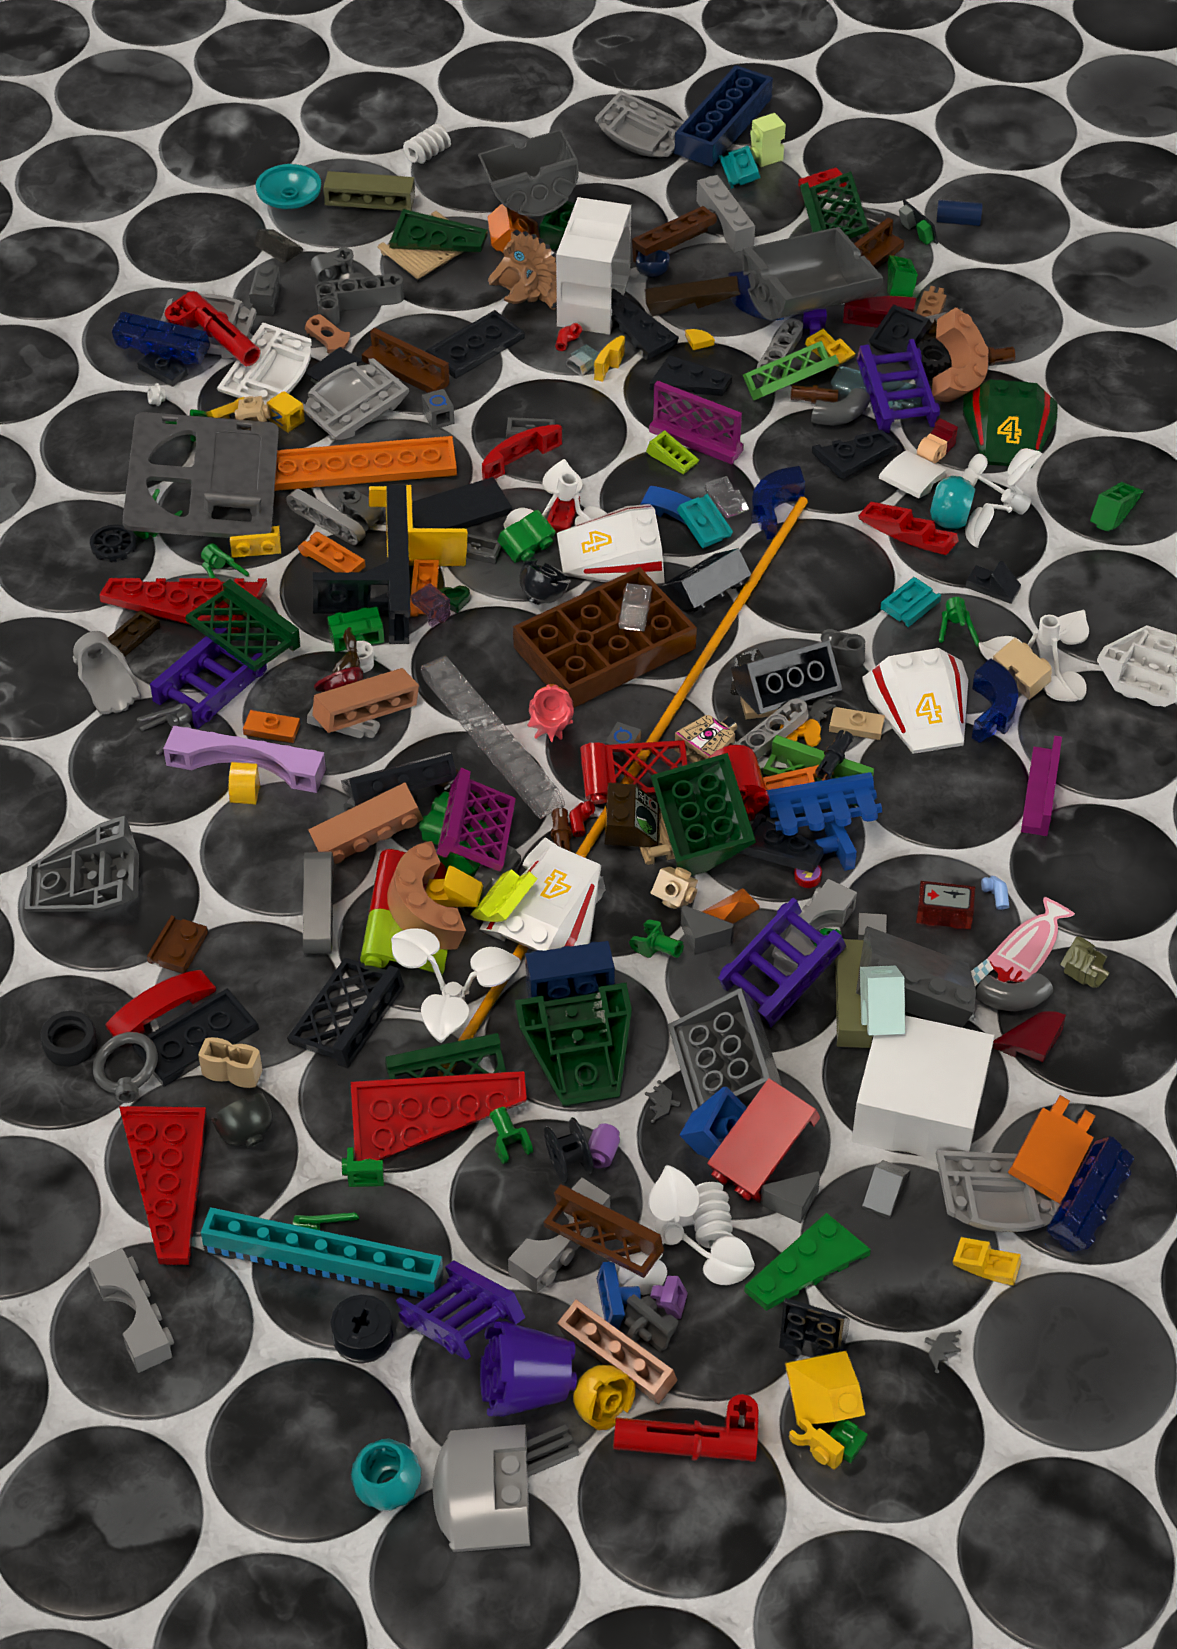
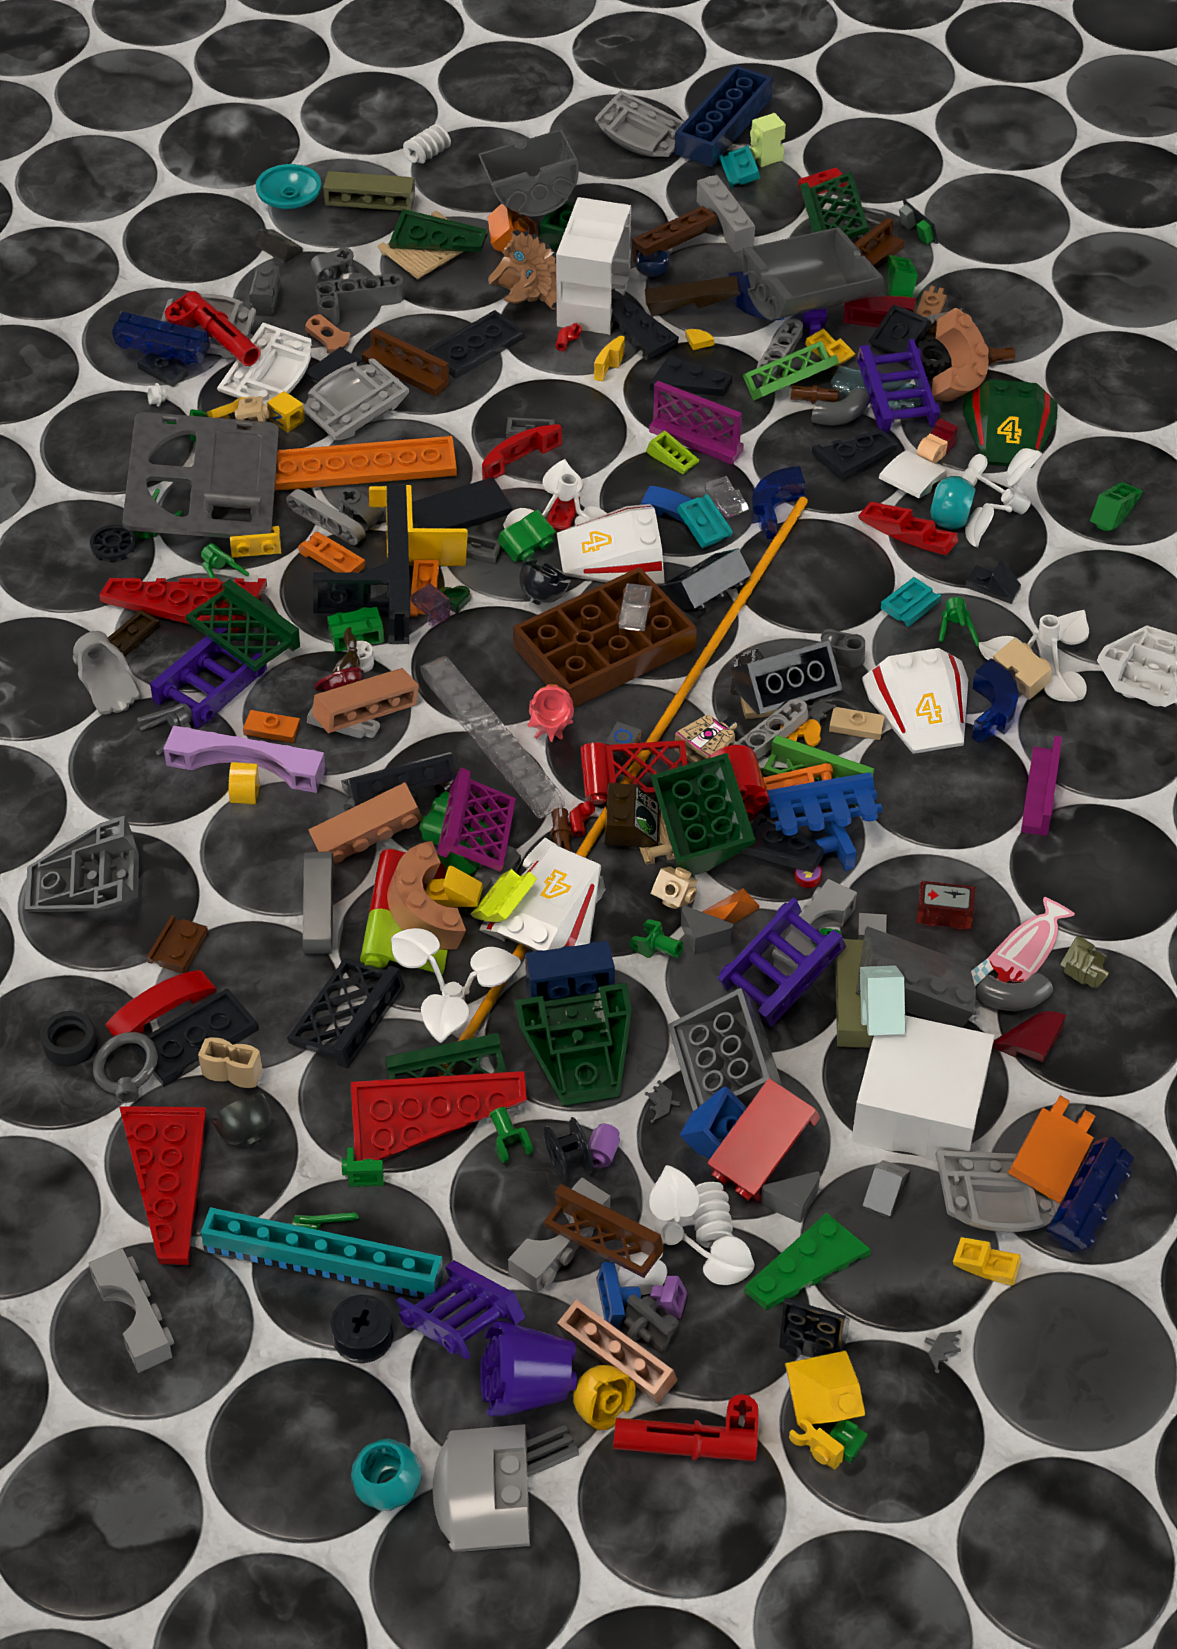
dark grey brick [422,389,455,430] -> none
clear light blue piece [566,344,599,376] -> none
black pin [815,730,854,780] -> none
dark blue brick [936,200,982,226] -> none
light blue arm [981,876,1009,910] -> none

